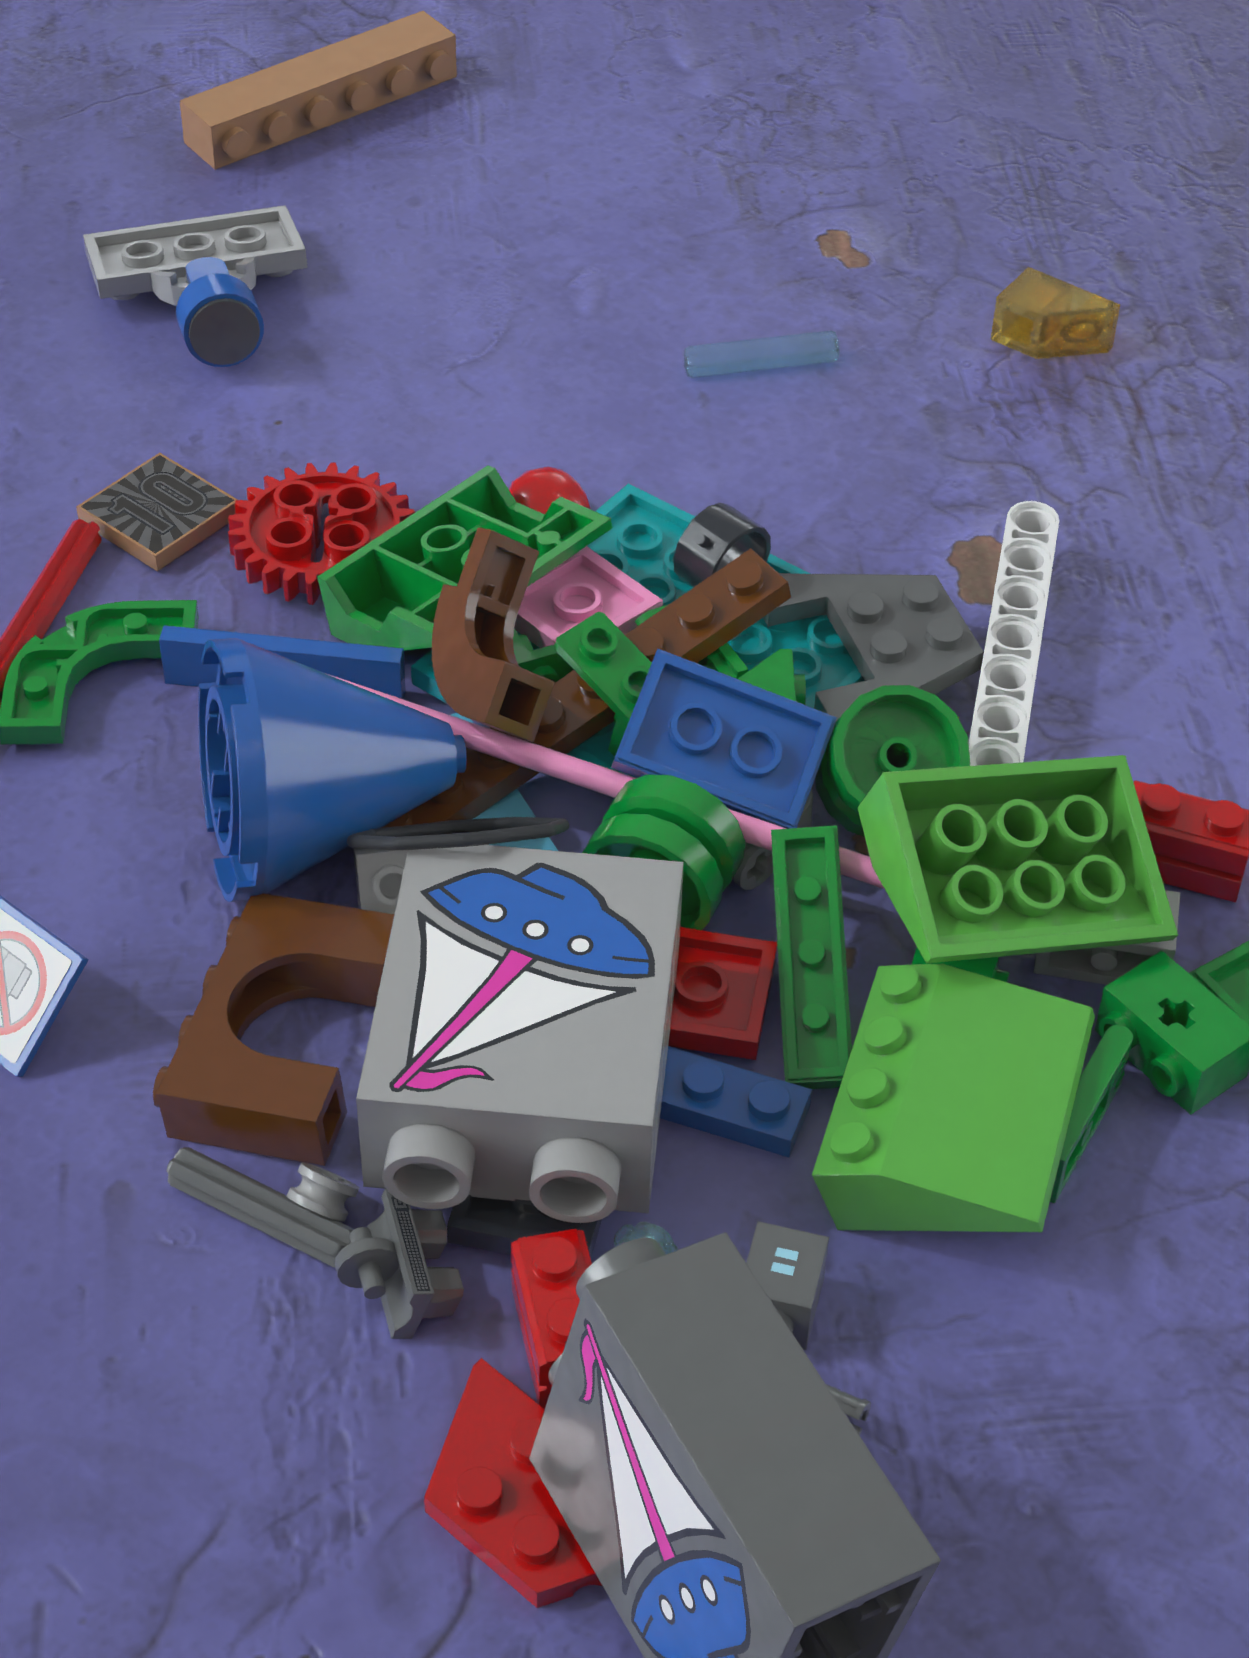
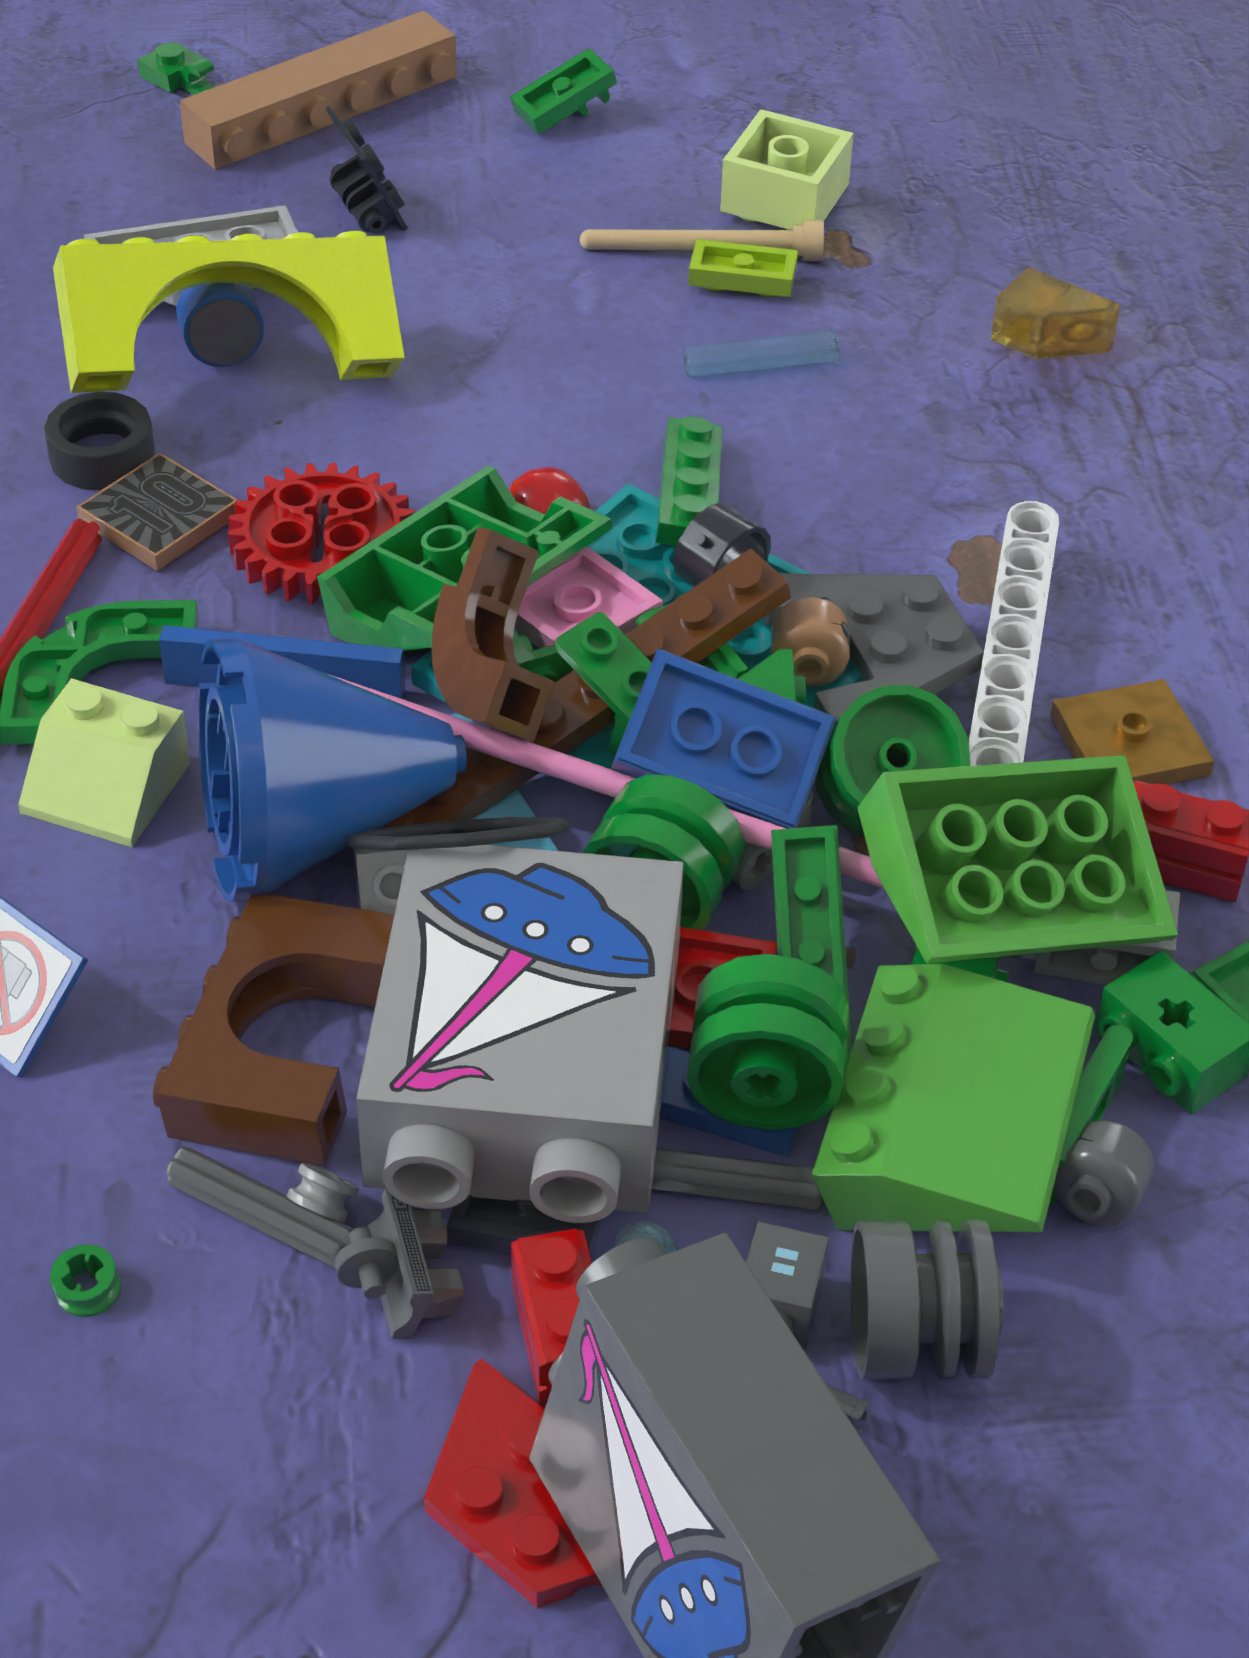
none -> yellowish green slope [18,678,190,848]
none -> black tyre [44,392,155,490]
none -> green bush [50,1244,121,1317]
none -> neon yellow arch [53,231,405,393]
none -> green plate [137,42,216,96]
none -> black hinge [325,106,408,234]
none -> green plate [510,48,617,134]
none -> tan piece [580,220,824,261]
none -> dark grey axle [652,1147,823,1210]
none -> green plate [655,416,723,546]
none -> green wheel [686,954,849,1130]
none -> lime plate [688,239,798,297]
none -> yellowish green brick [720,109,854,230]
none -> medium nougat head [771,597,850,688]
none -> dark grey wheel [850,1219,1003,1380]
none -> pearl gold plate [1050,679,1214,785]
none -> dark grey head [1053,1120,1155,1226]

